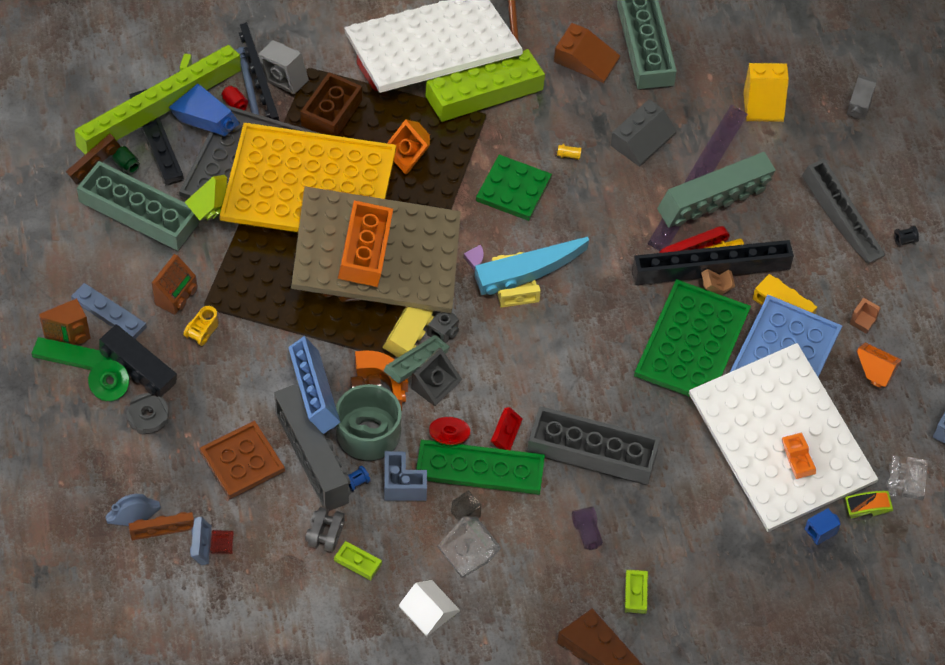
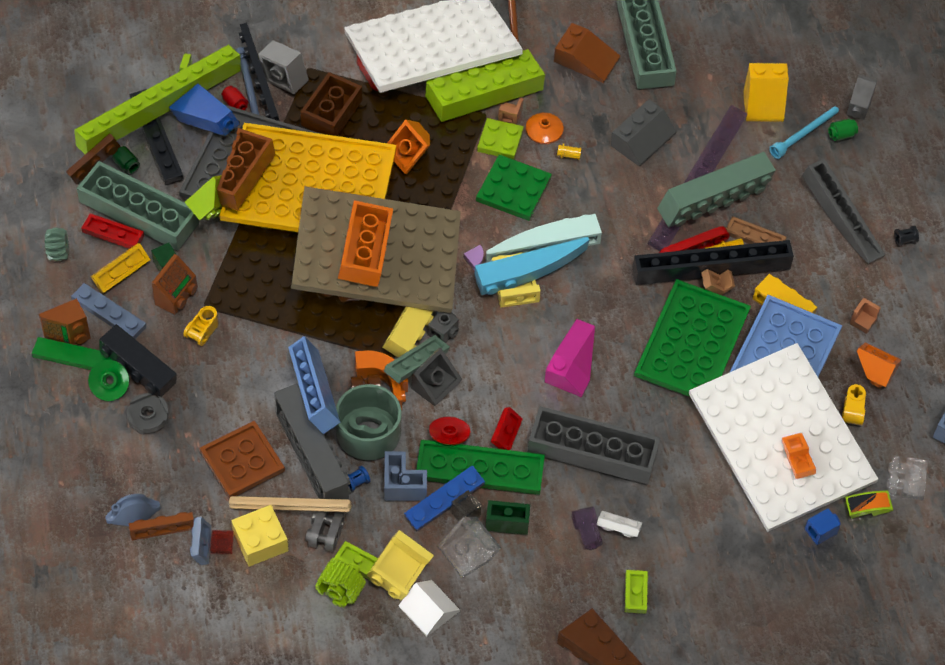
none -> sand green gear [45,227,69,261]
none -> red plate [81,213,144,249]
none -> yellow plate [90,243,151,293]
none -> dark green brick [151,243,177,273]
none -> dark orange wedge [217,128,276,211]
none -> tan axle [229,496,352,512]
none -> light yellow brick [231,505,288,567]
none -> lime brick [315,558,366,608]
none -> light yellow panel [366,530,434,600]
none -> blue plate [404,465,485,532]
none -> lime plate [477,118,524,160]
none -> dark green brick [485,500,531,535]
none -> light aqua slope [486,214,602,263]
none -> nougat panel [498,97,524,125]
none -> orange dish [526,113,564,144]
none -> dark pink wedge [545,319,595,397]
none -> white plate [597,511,642,537]
none -> medium nougat tile [726,216,787,244]
none -> medium azure piece [769,106,839,159]
none -> green brick [828,119,858,141]
none -> yellow piece [842,384,866,426]

